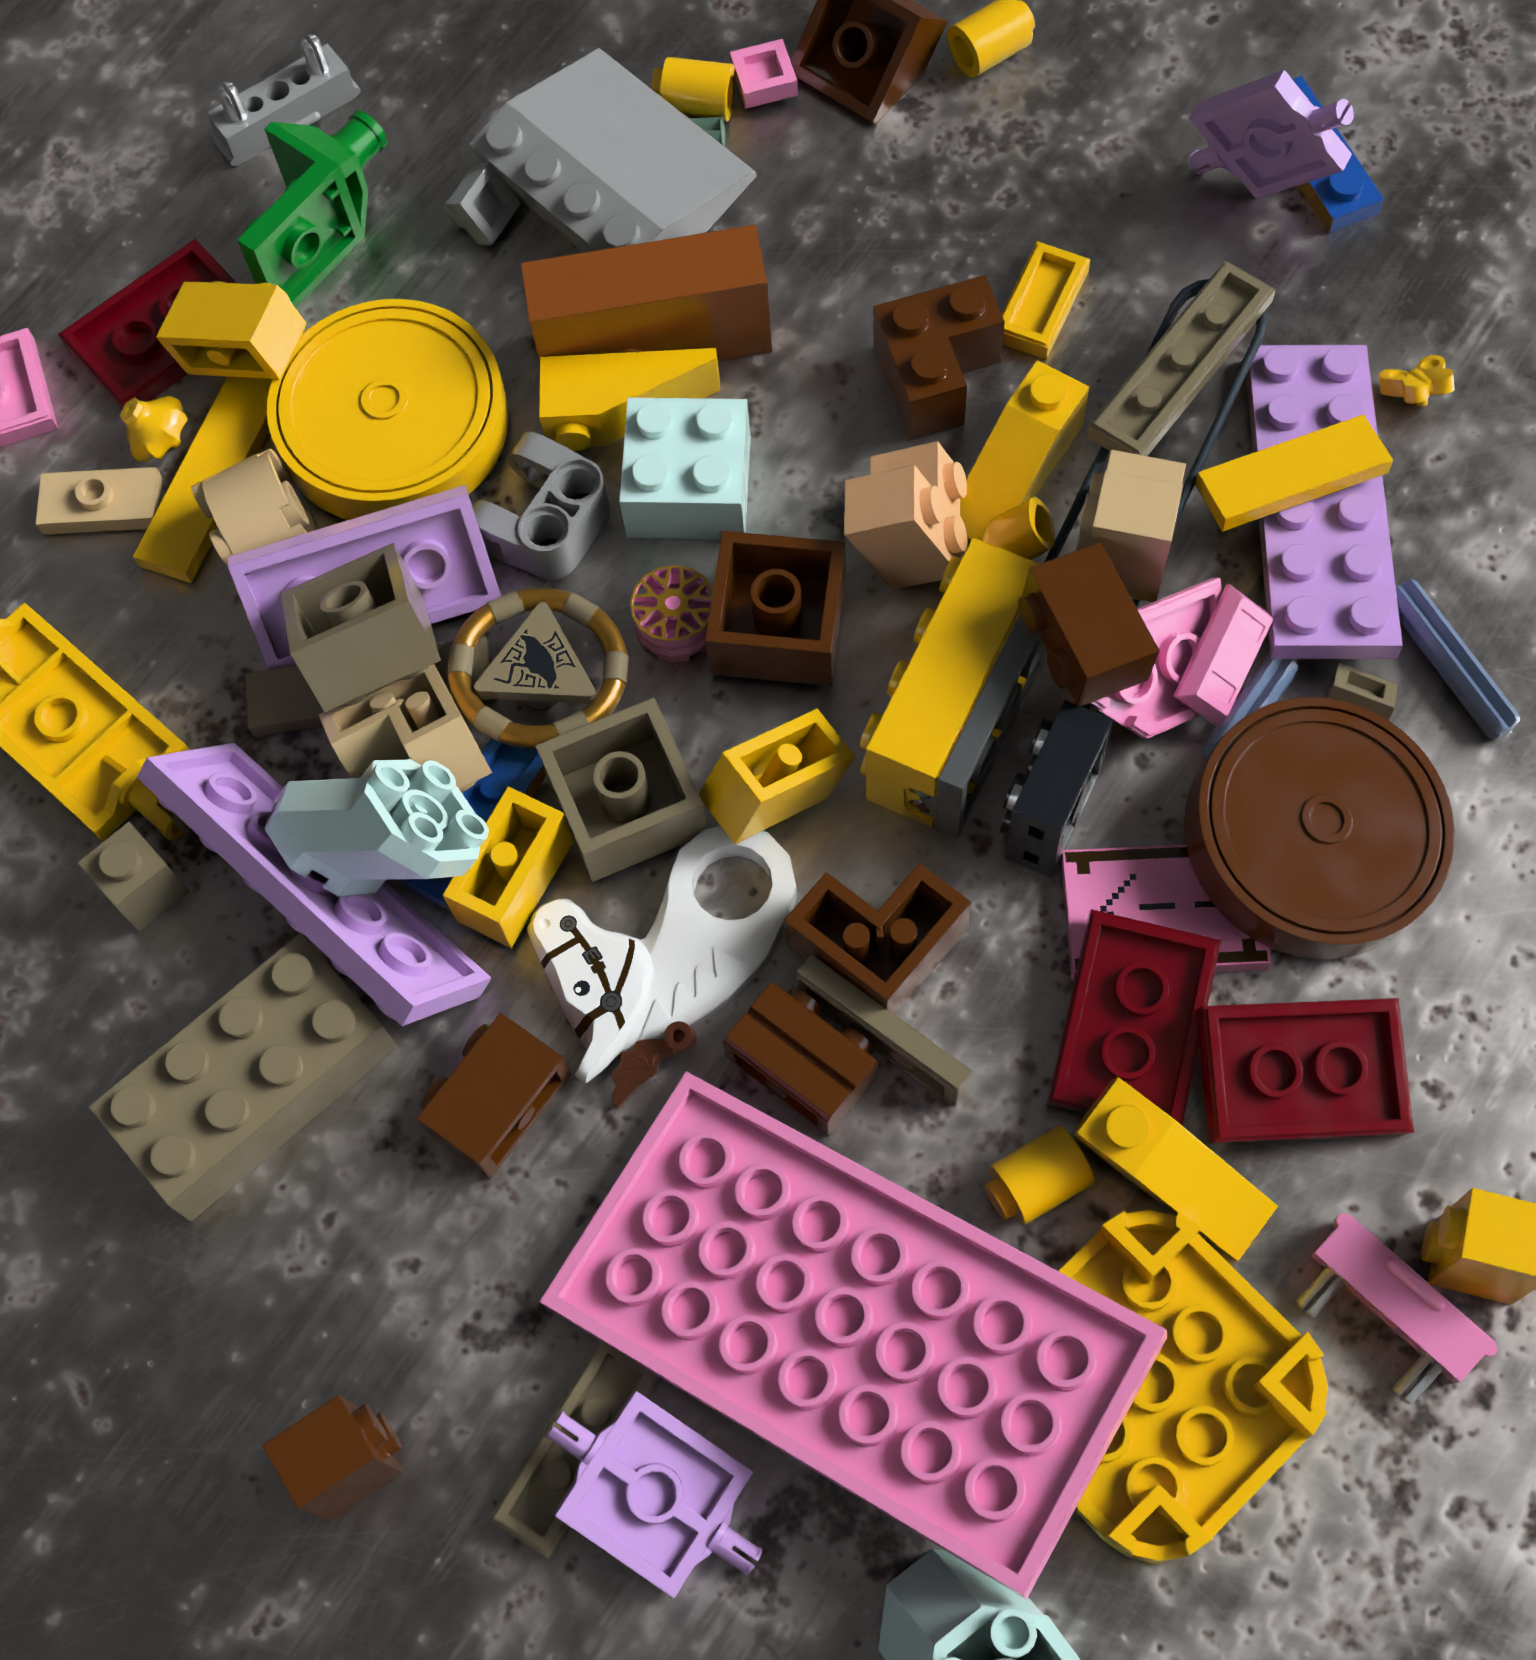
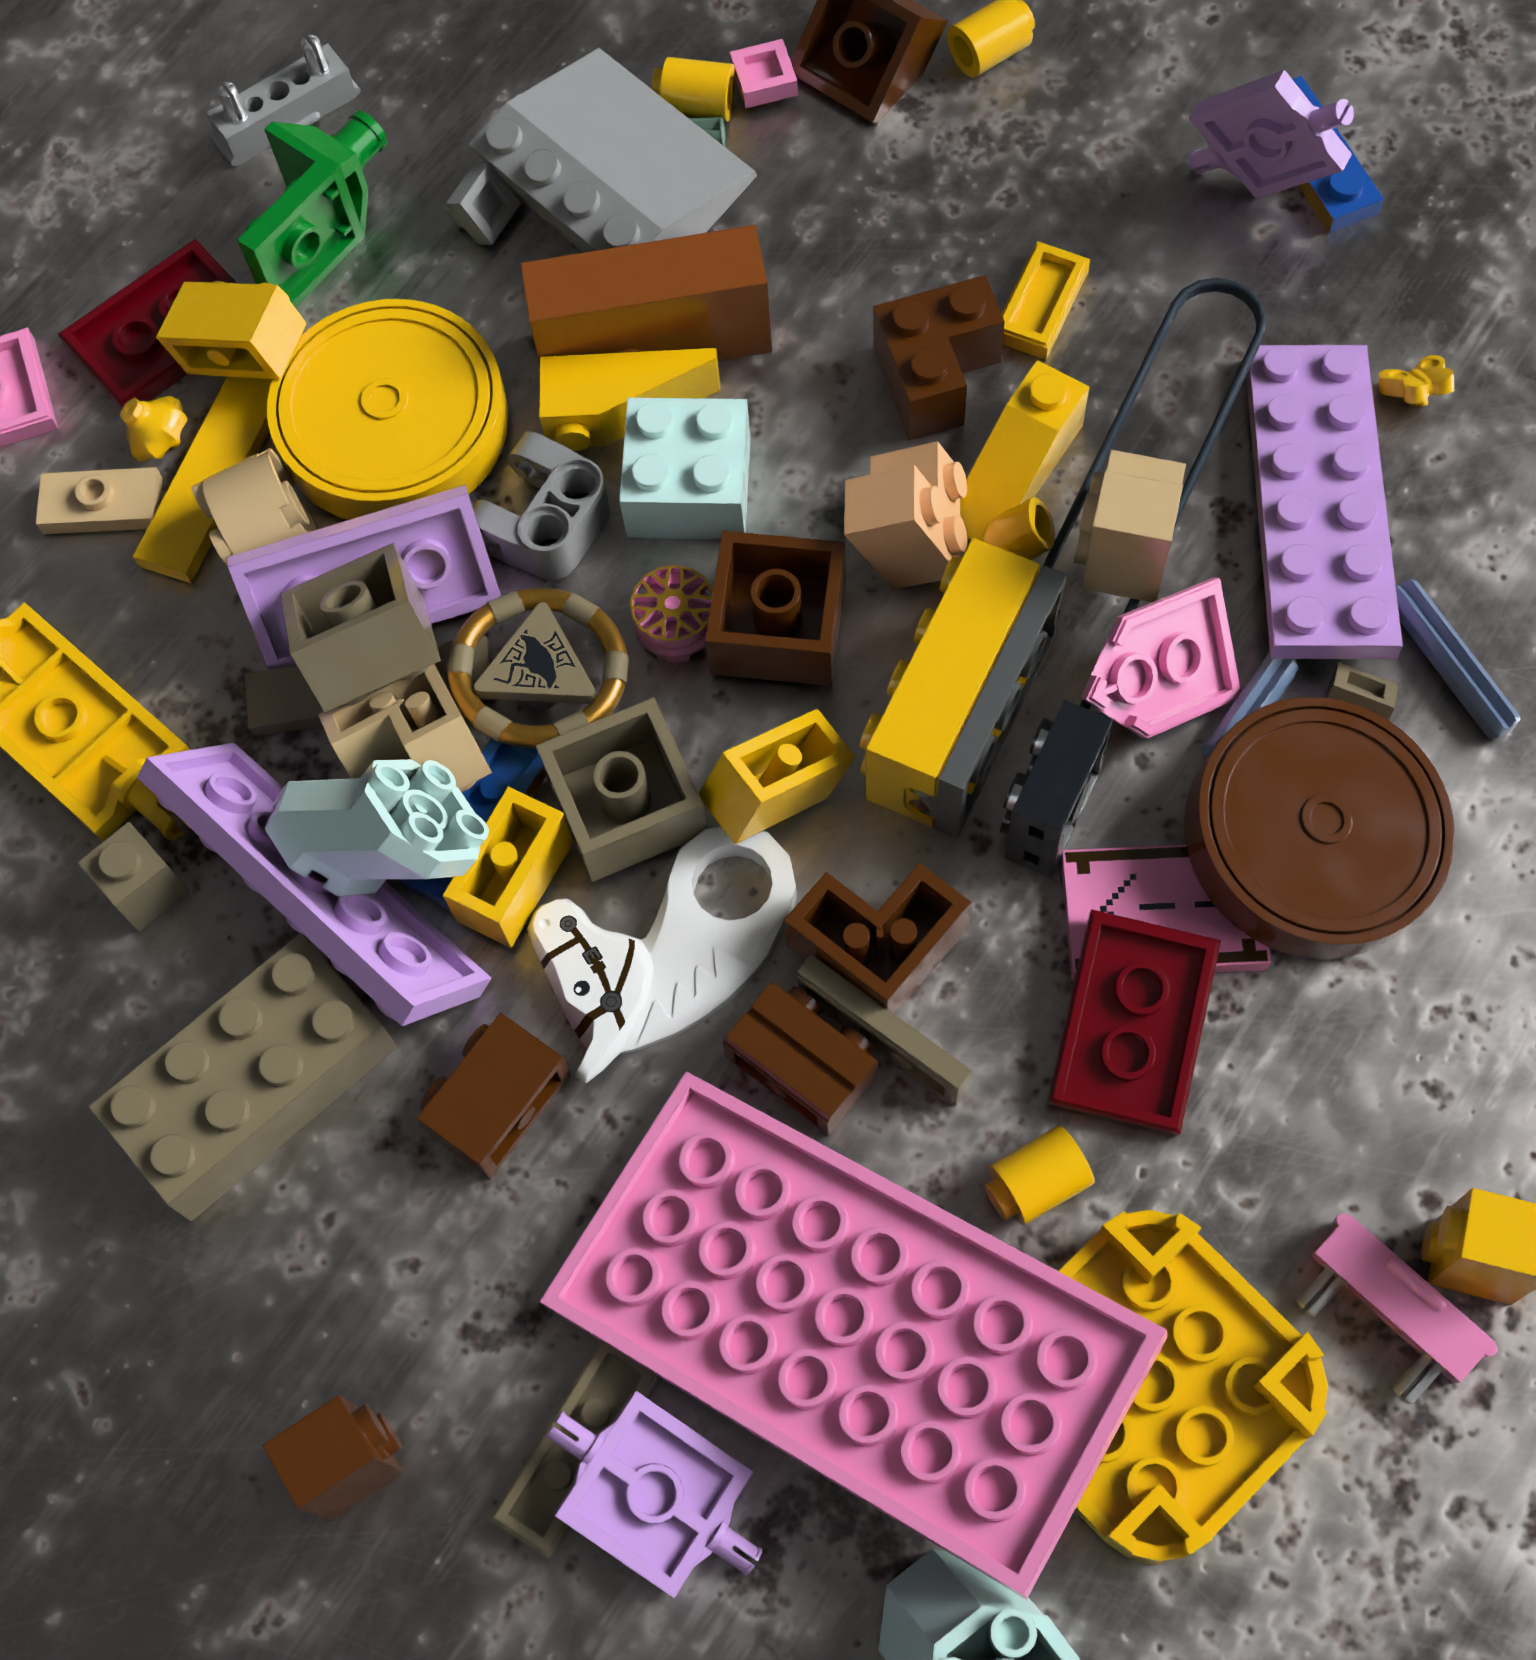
copper piece [611,1021,697,1108] -> none
reddish brown brick [1018,542,1160,708] -> none
yellow slope [1070,1077,1278,1261] -> none
dark tan tile [1087,260,1276,456] -> none
bright pink tile [1173,584,1273,726] -> none
yellow tile [1195,414,1393,532] -> none
dark red tile [1196,998,1414,1144] -> none

